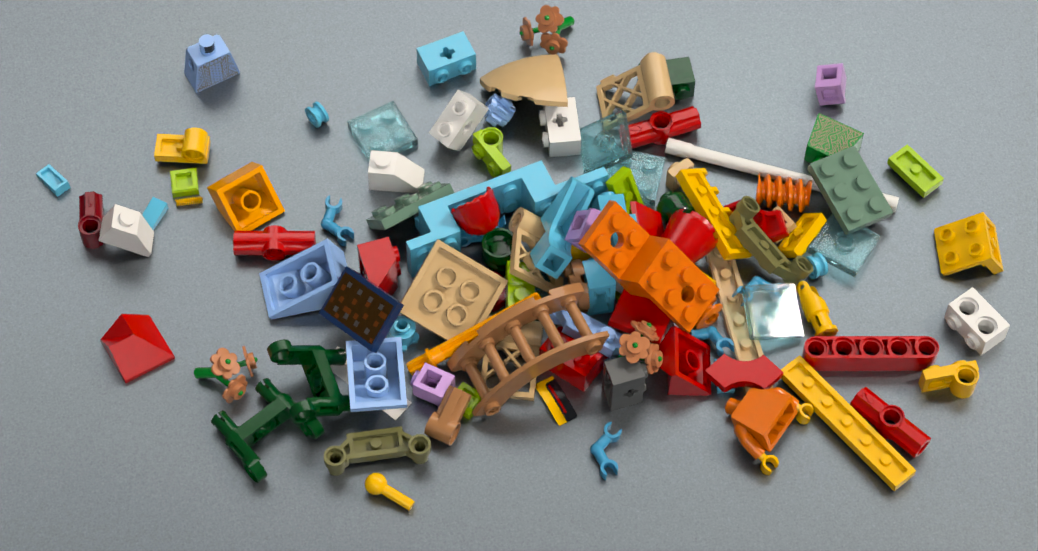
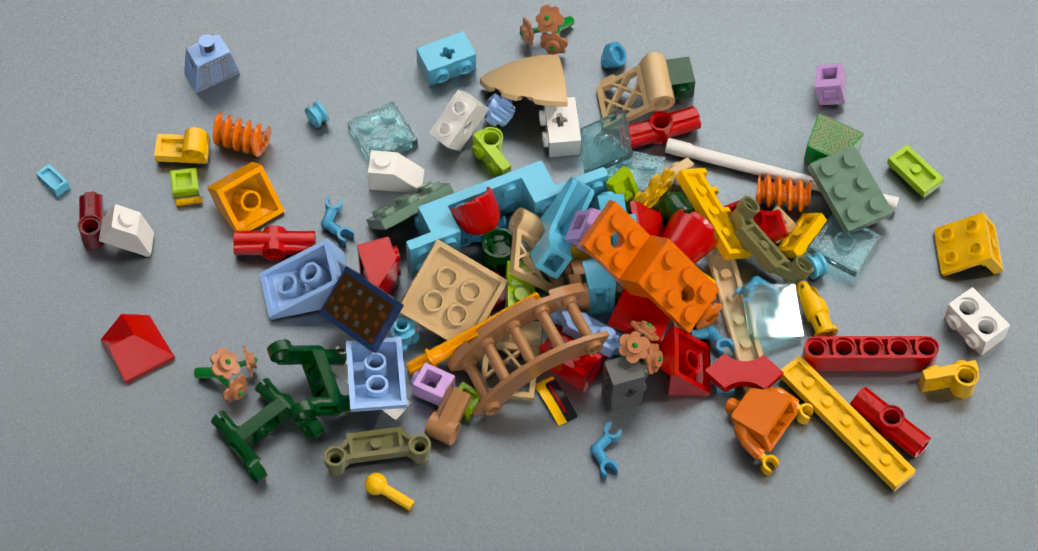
medium azure piece [142,197,168,230] -> none
none -> orange piece [212,112,271,157]
none -> dark azure tile [601,42,626,69]
none -> yellow plate [632,168,675,209]

